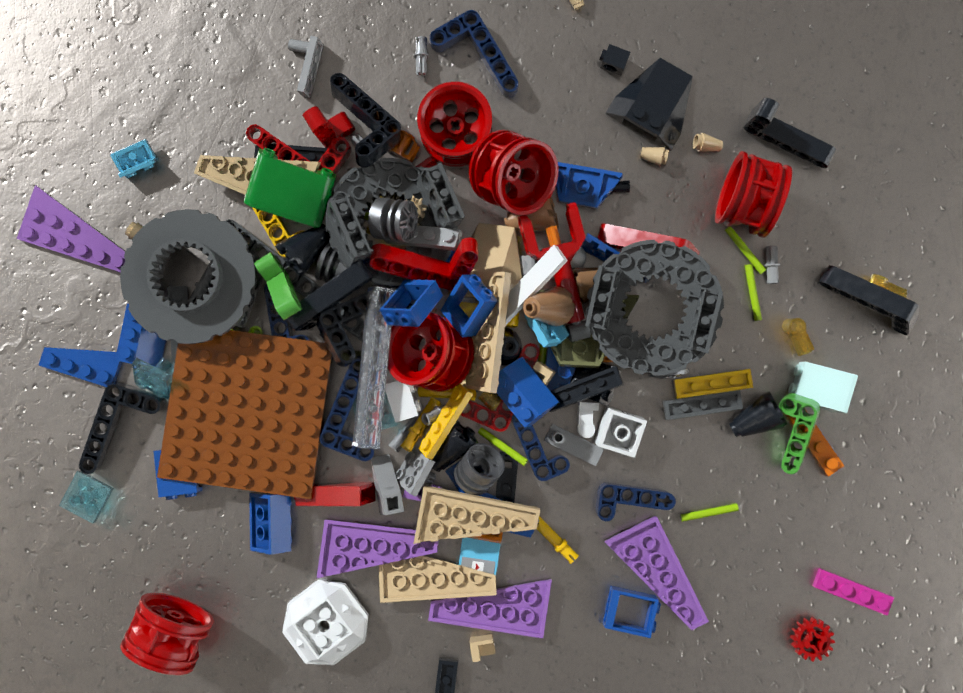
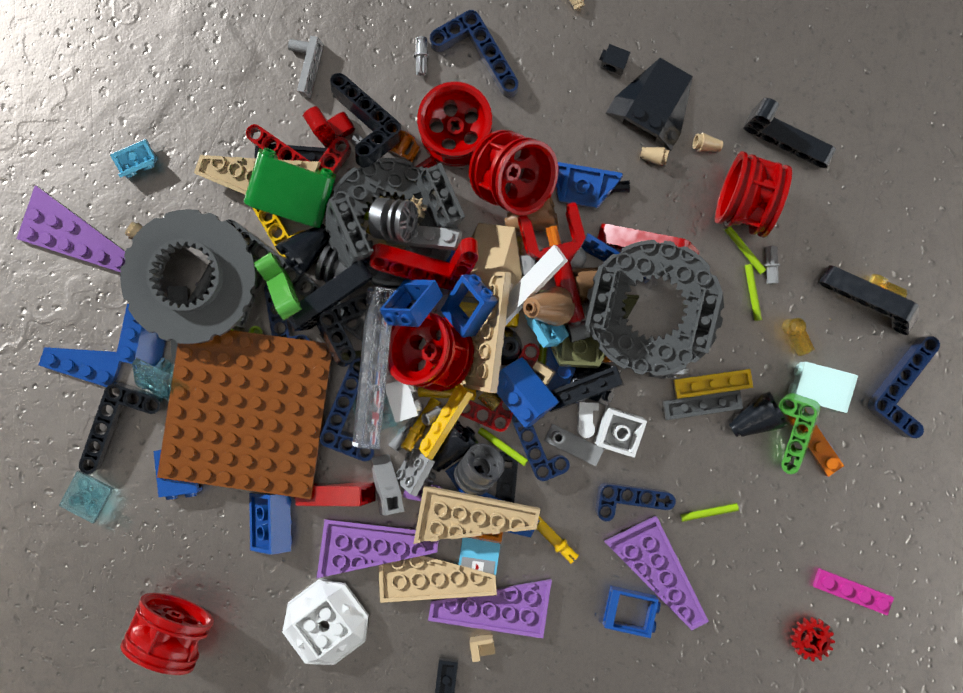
none -> dark blue beam [868,336,940,439]

